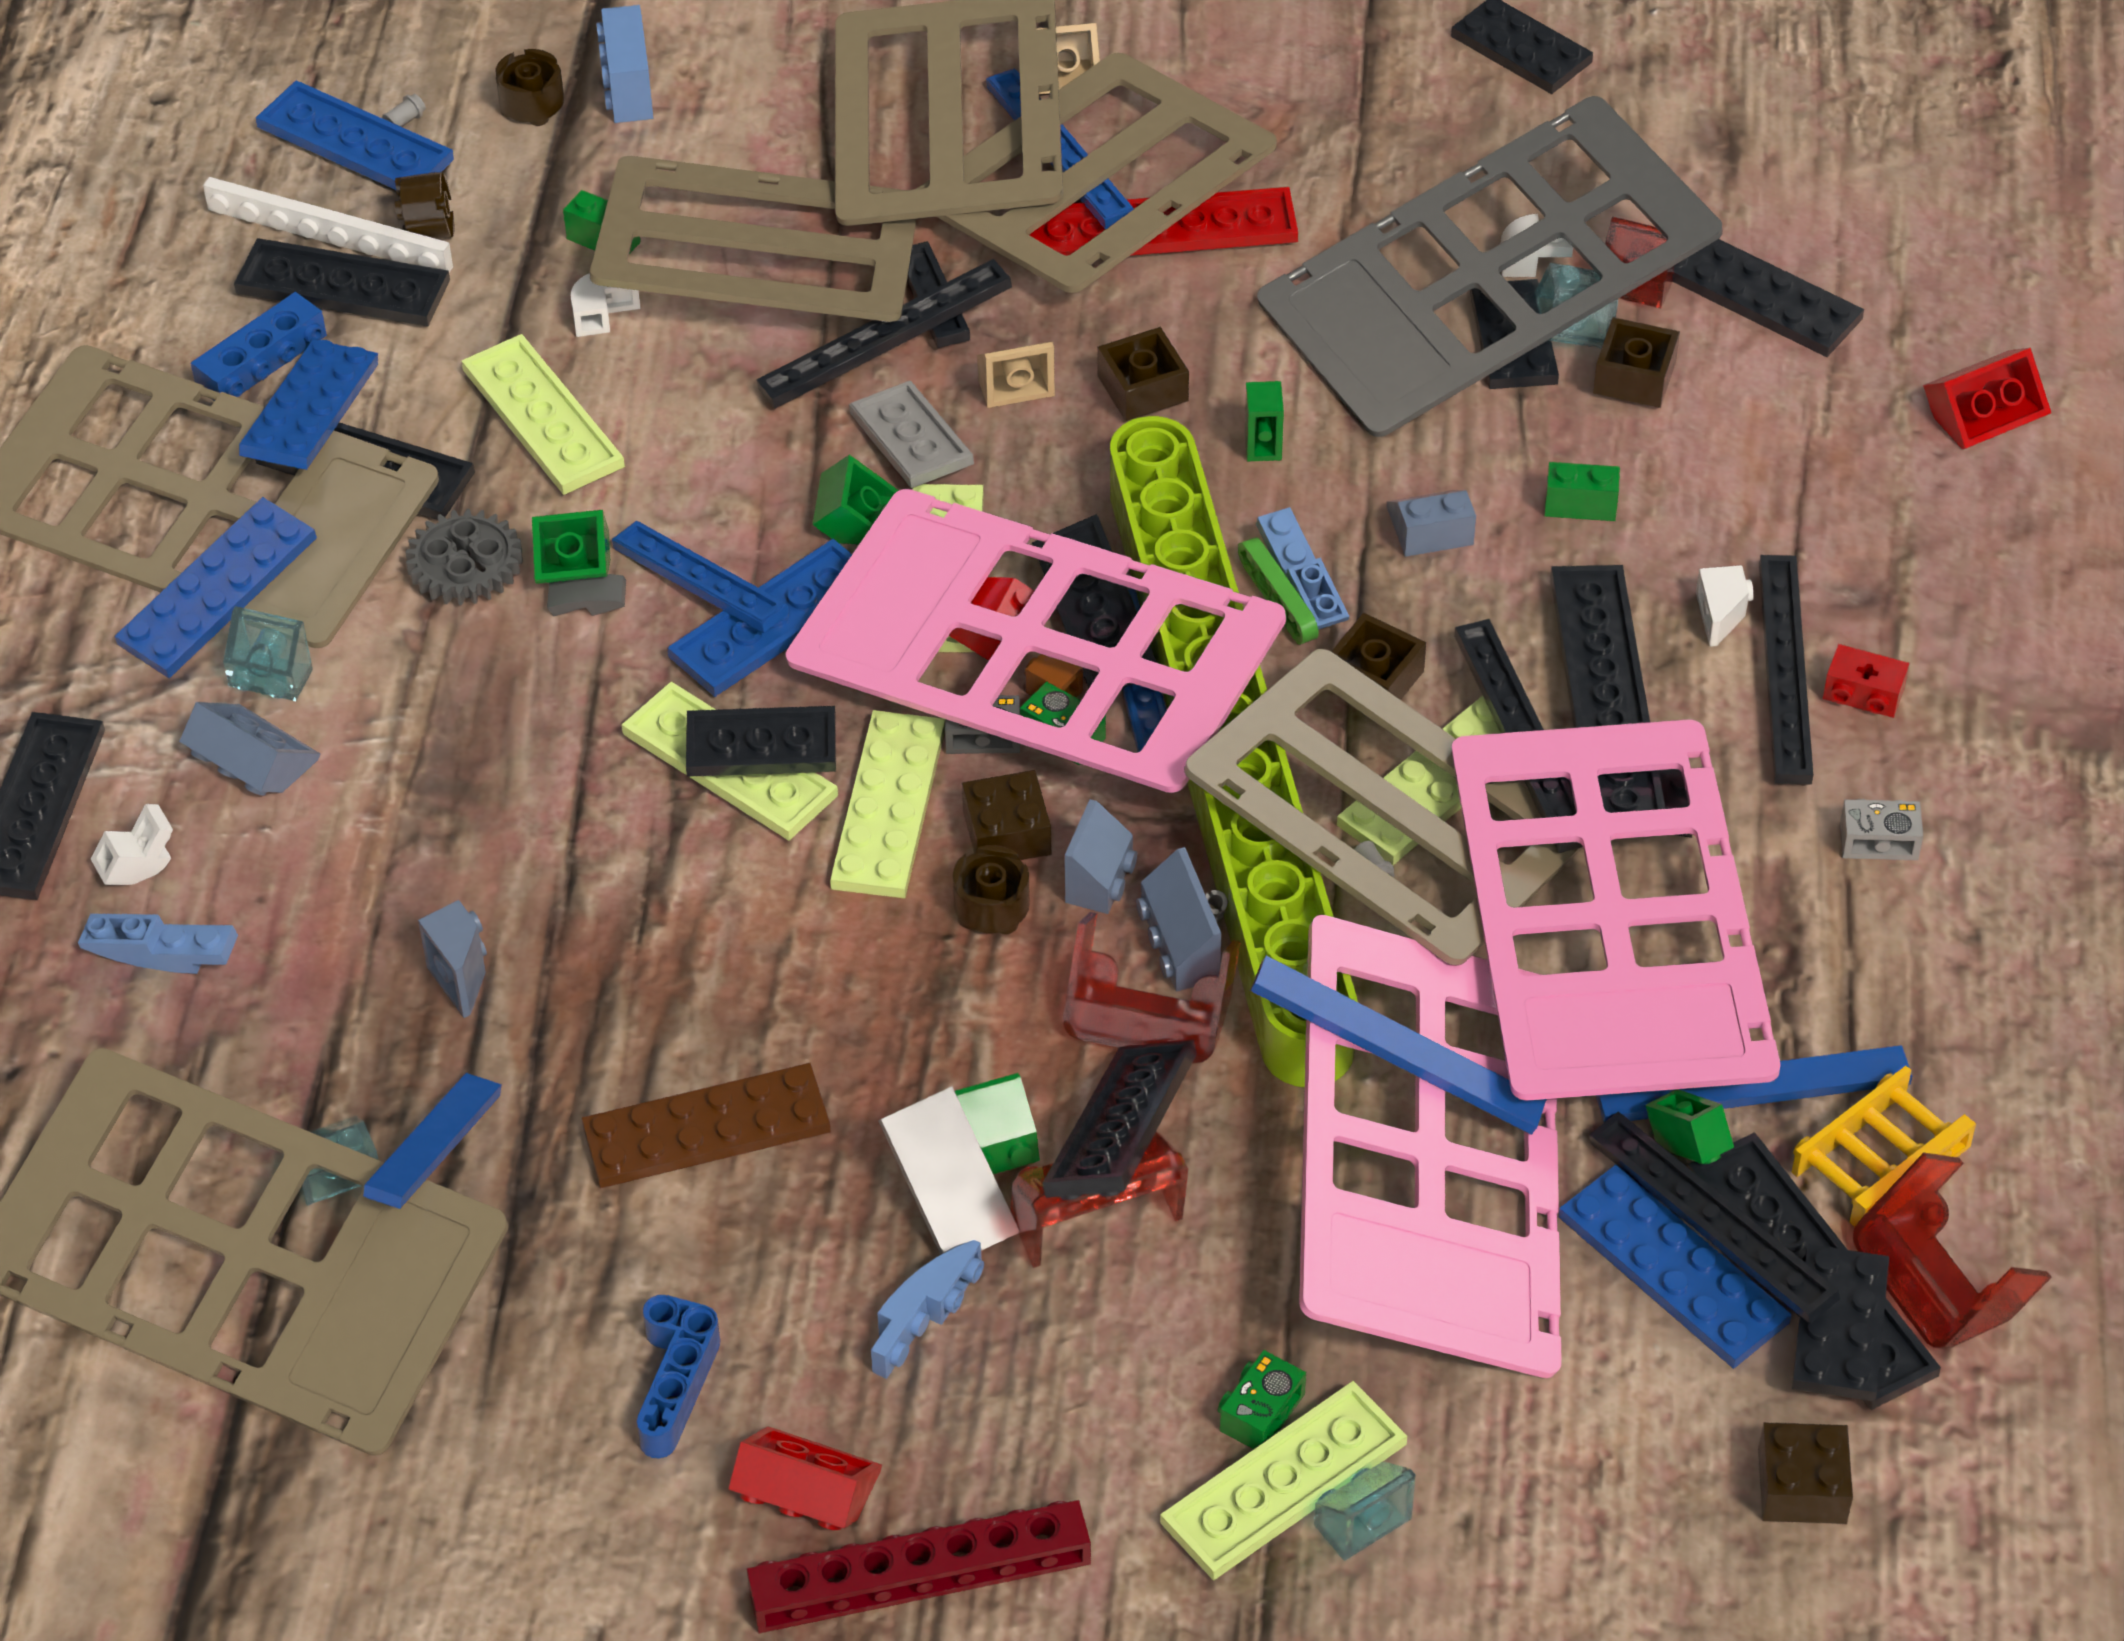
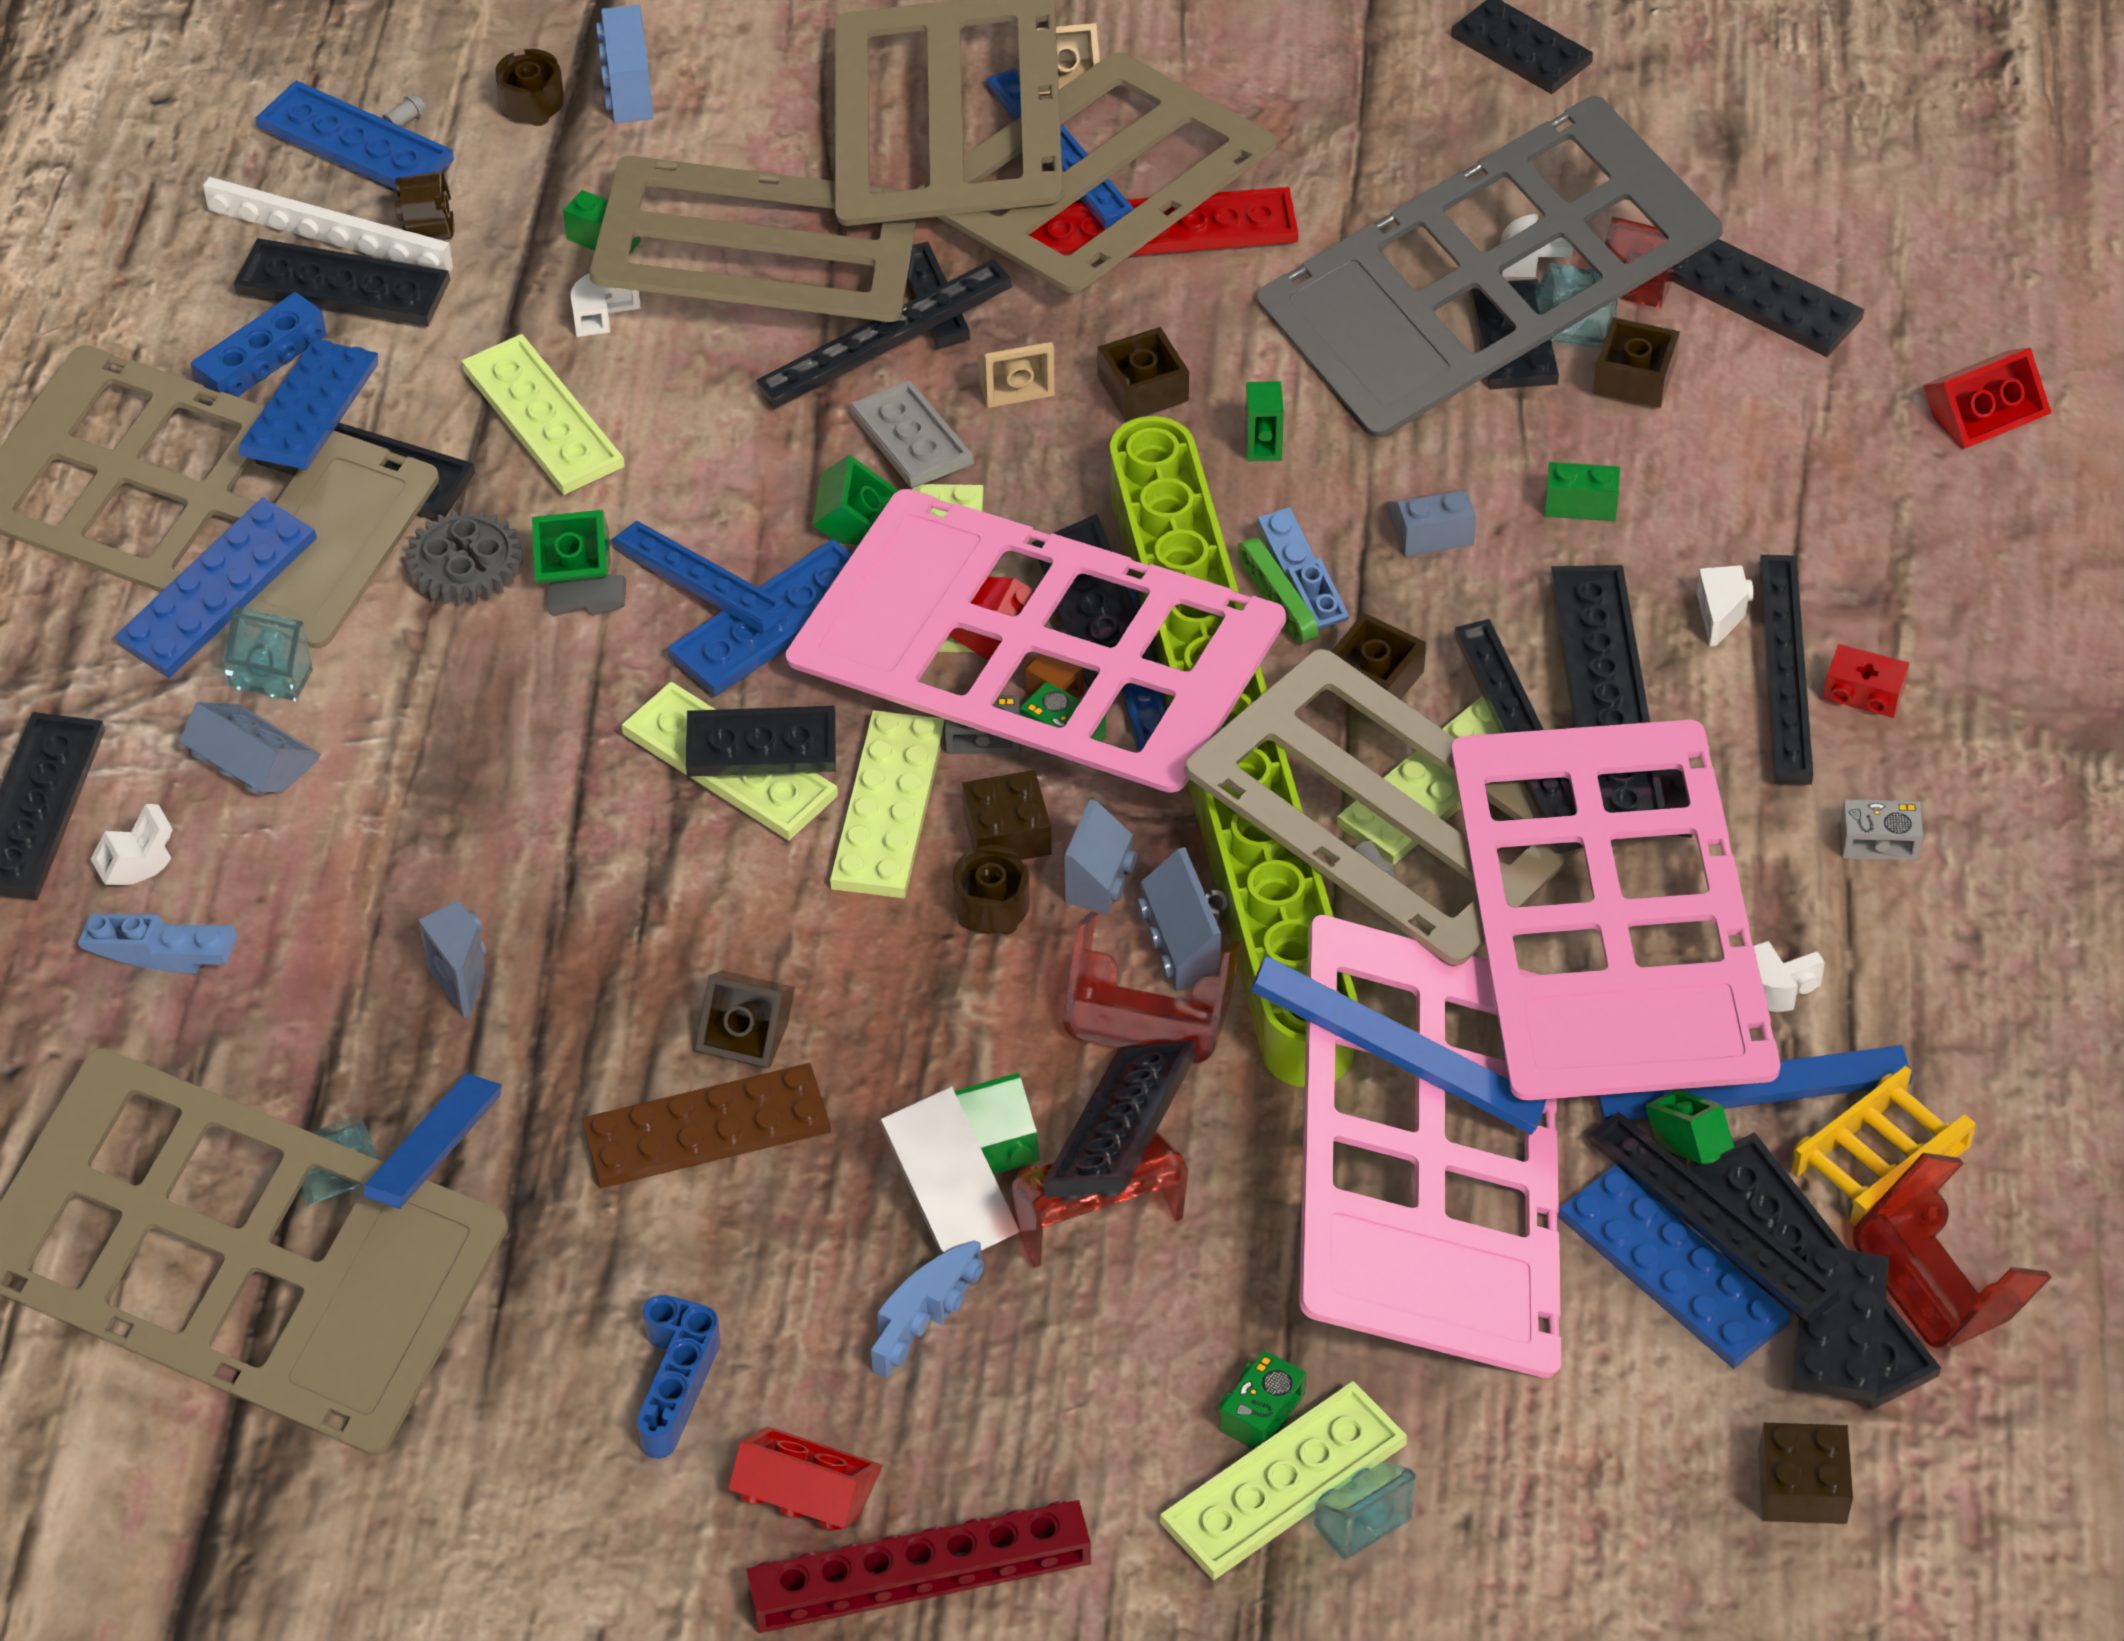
none -> dark brown slope [695,970,795,1068]
none -> white brick [1754,941,1825,1012]

